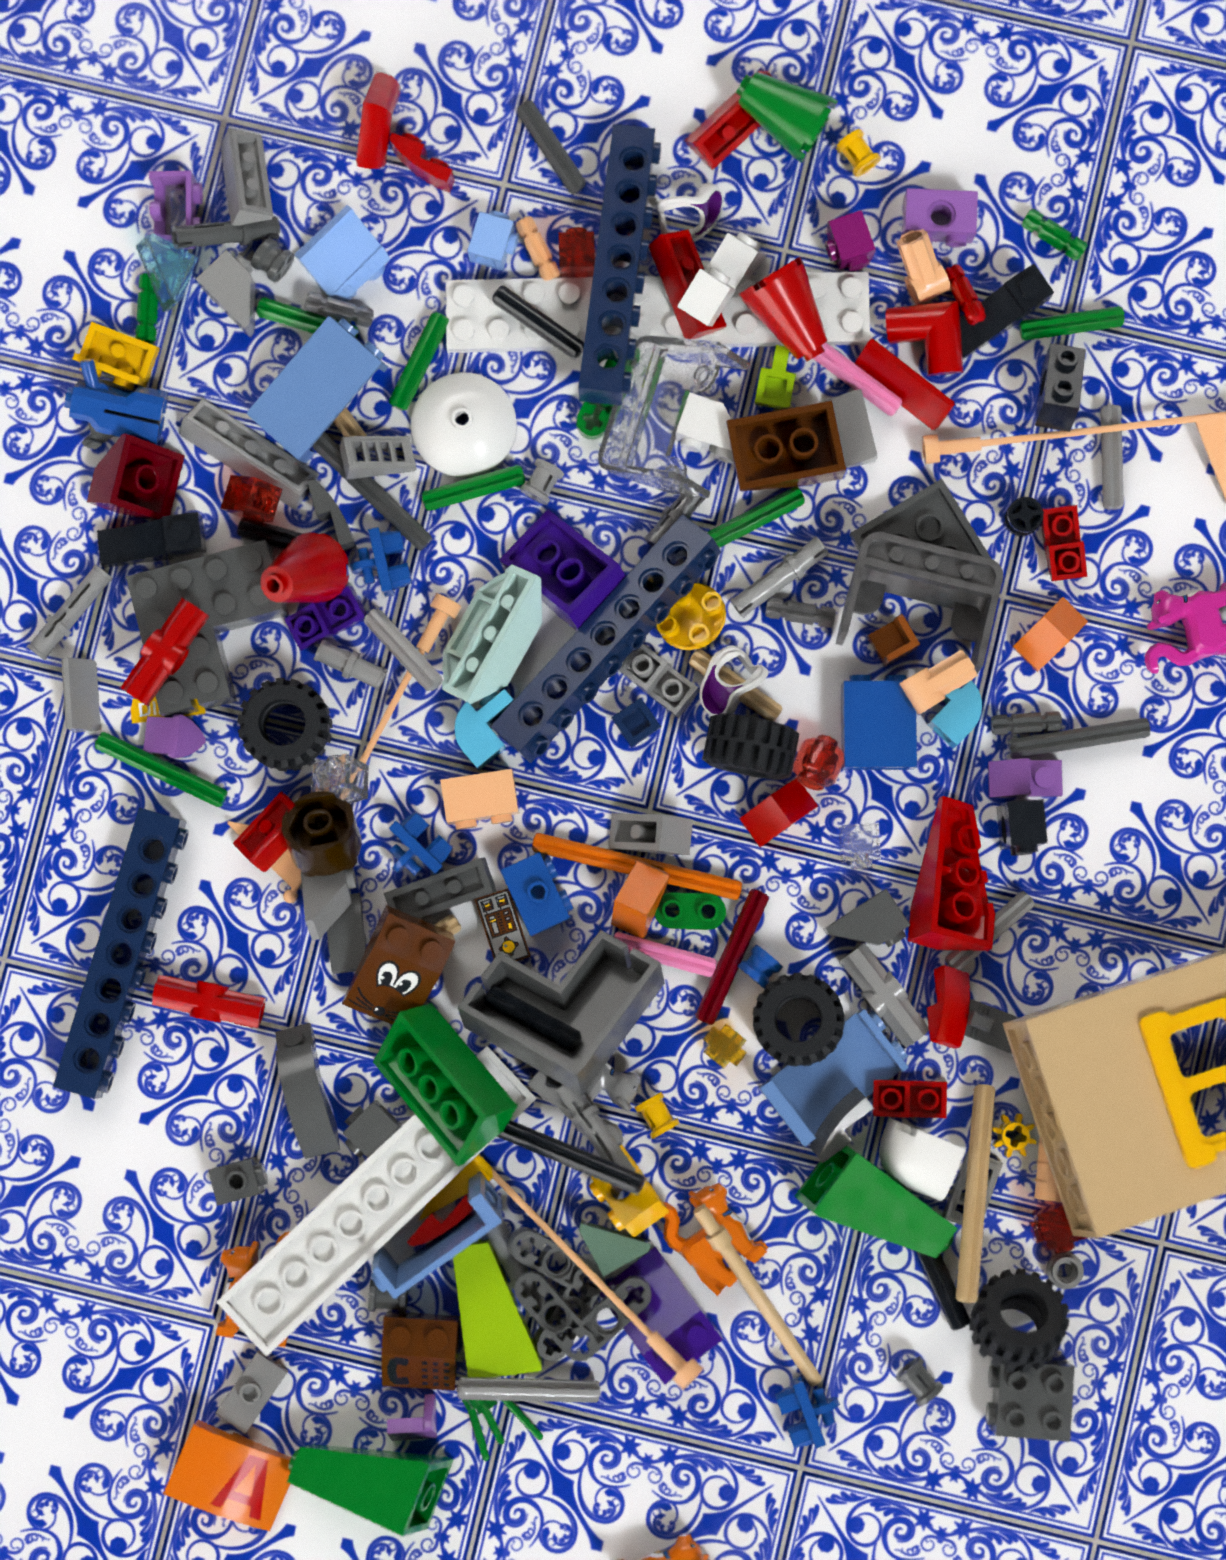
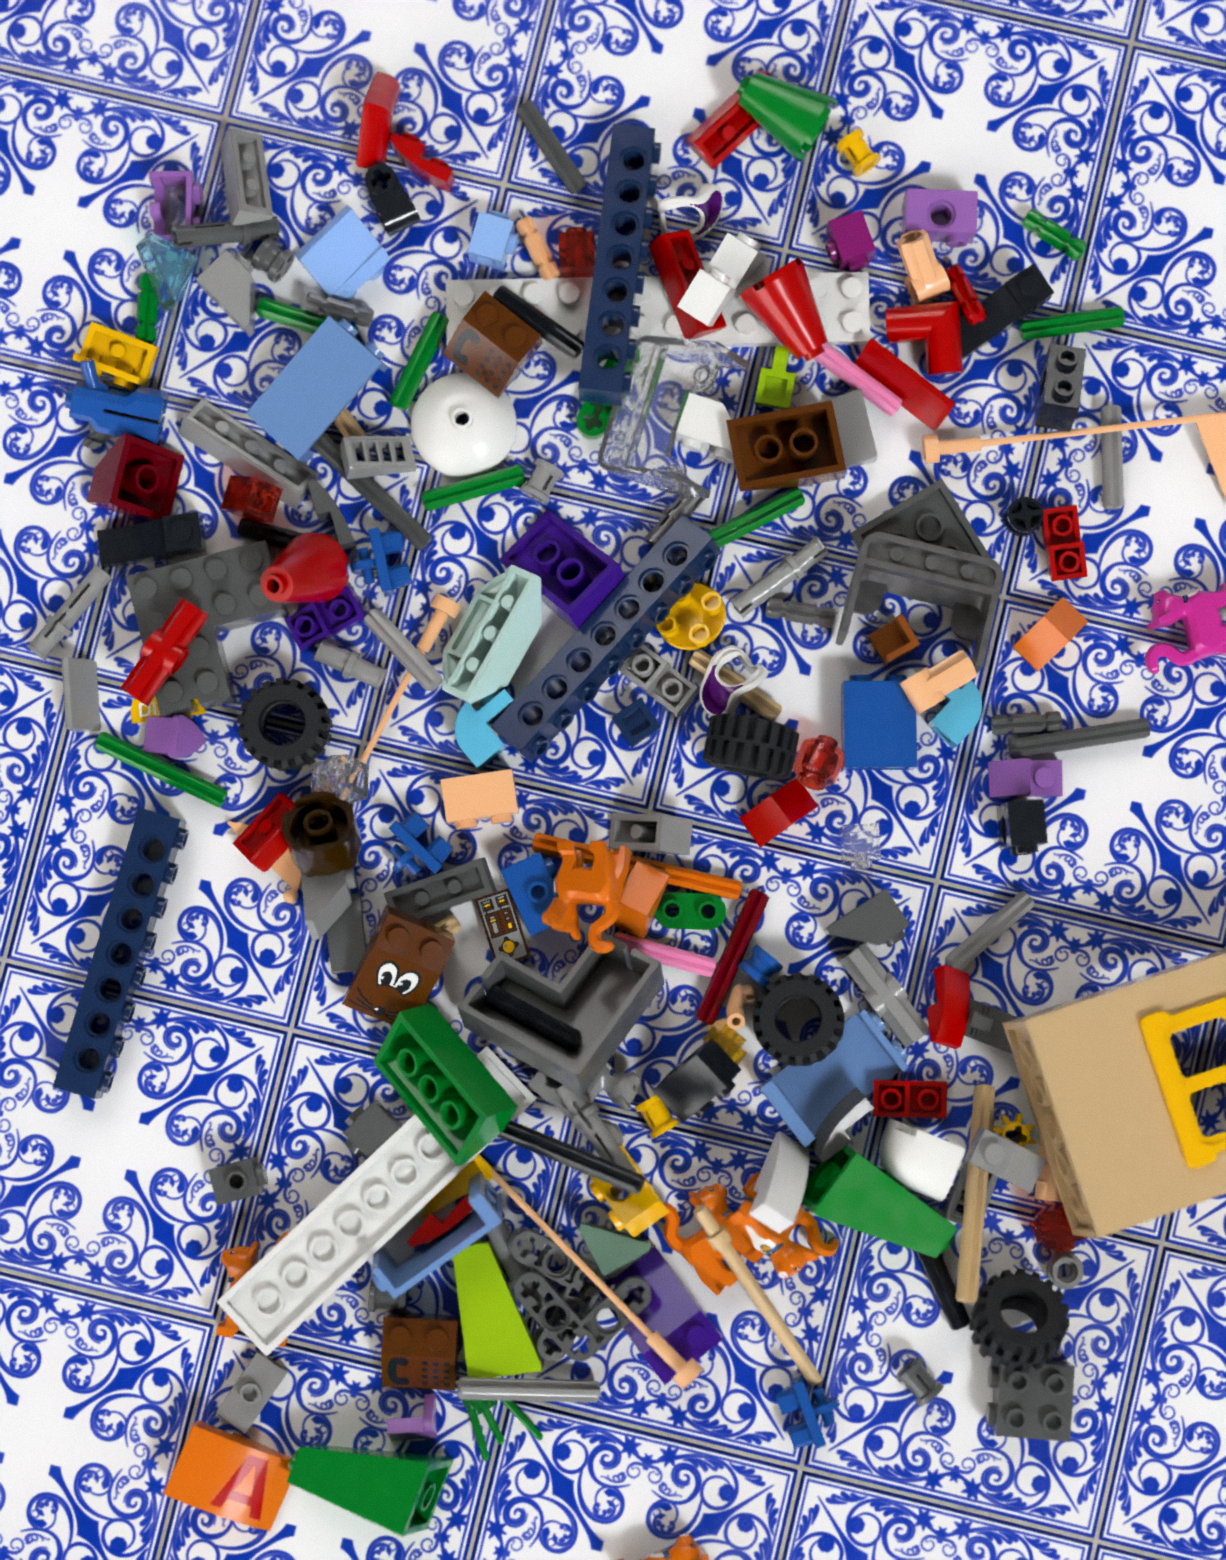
red piece [152,975,266,1028] -> none
dark grey arch [275,1023,340,1159] -> none
red wedge [907,796,995,951] -> none
none -> black piece [365,163,421,237]
none -> reddish brown slope [443,291,543,399]
none -> orange animal [541,841,631,953]
none -> black brick [653,1037,741,1123]
none -> orange animal [721,1172,839,1279]
none -> light nougat arm [726,983,755,1030]
none -> white slope [749,1131,810,1234]
none -> light grey slope [963,1127,1046,1193]

